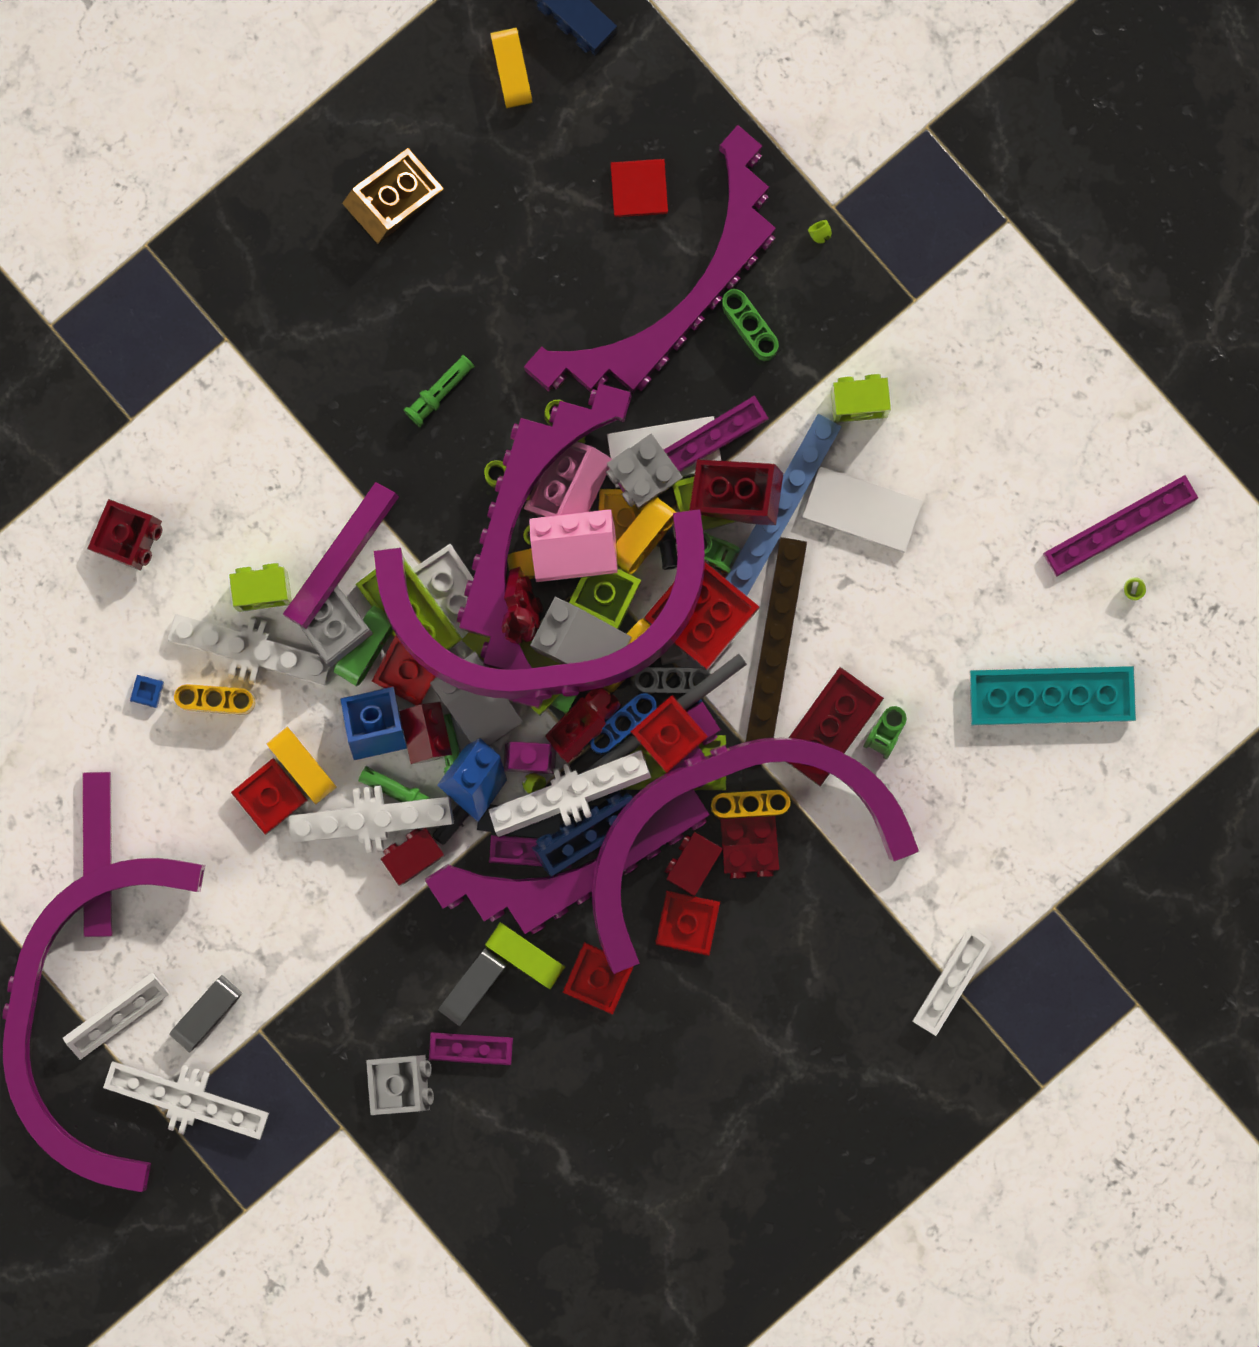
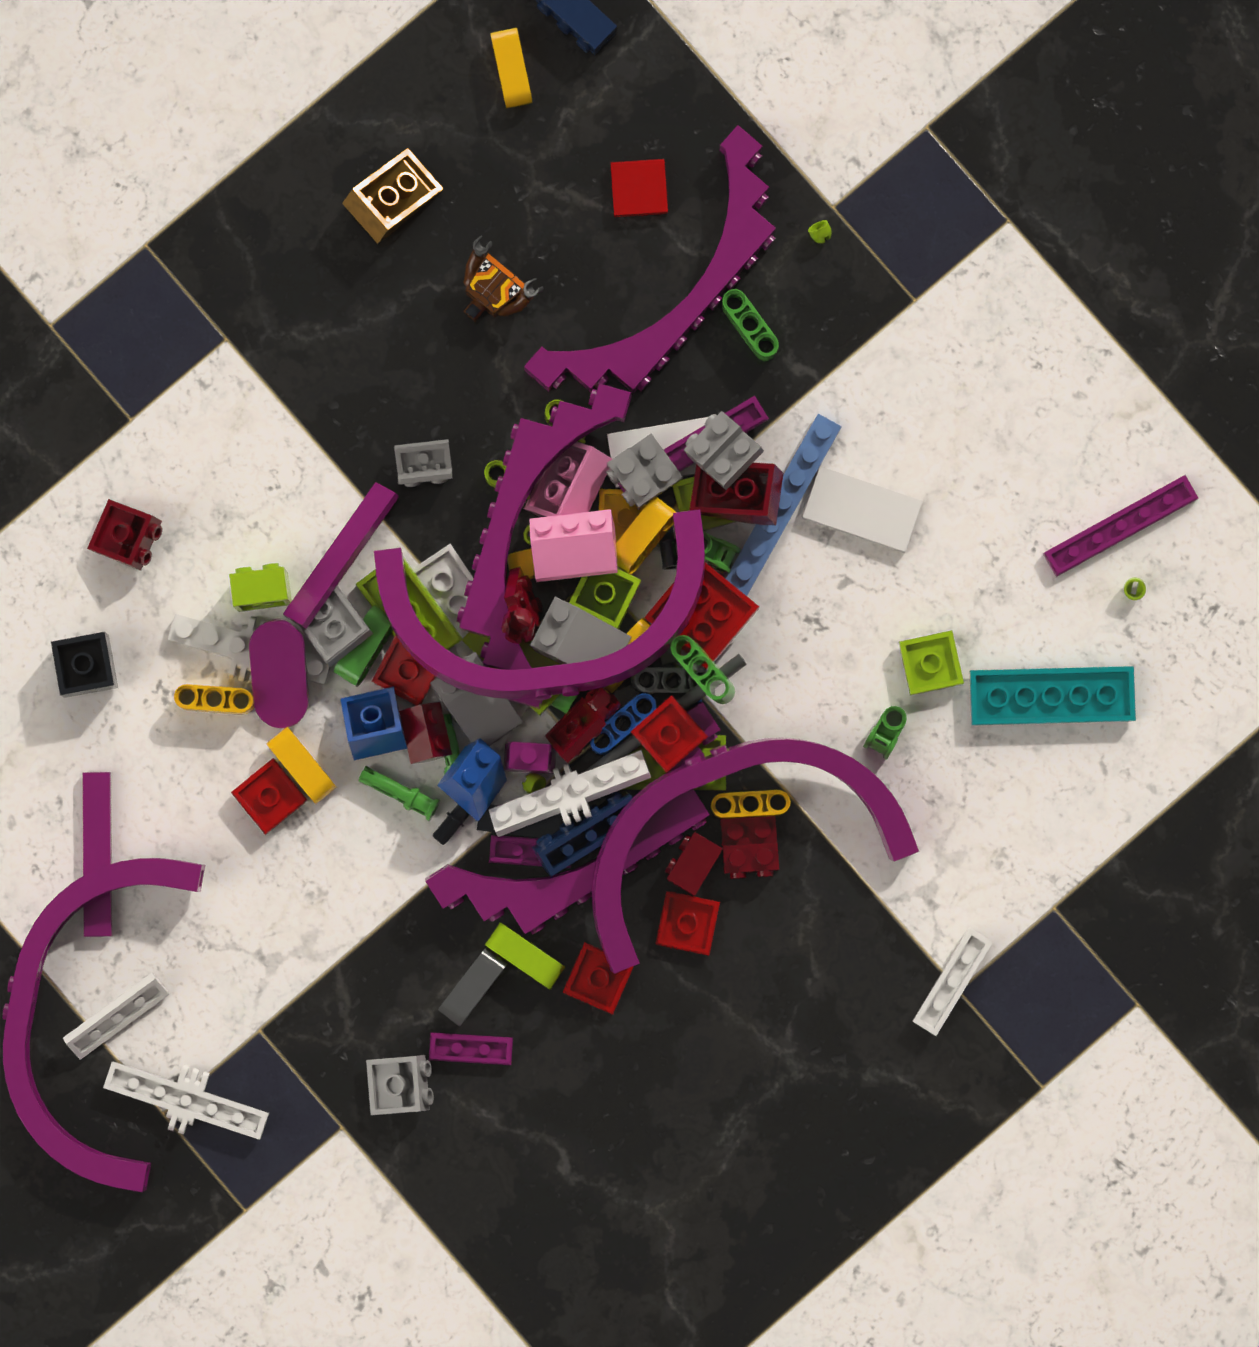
blue tile [130,675,164,708] -> none
dark grey beam [169,975,243,1053] -> none
white hinge [289,785,454,853] -> none
dark red brick [381,828,445,887] -> none
bright green pin [403,355,475,427] -> none
dark brown plate [745,537,807,742] -> none
dark red tile [786,667,884,787] -> none
lime brick [830,374,891,423] -> none
none -> black brick [51,632,118,698]
none -> magenta tile [249,619,309,728]
none -> light grey bracket [394,439,452,487]
none -> torso [463,236,544,322]
none -> bright green beam [671,635,735,704]
none -> light grey plate [684,411,764,490]
none -> lime plate [898,630,964,695]

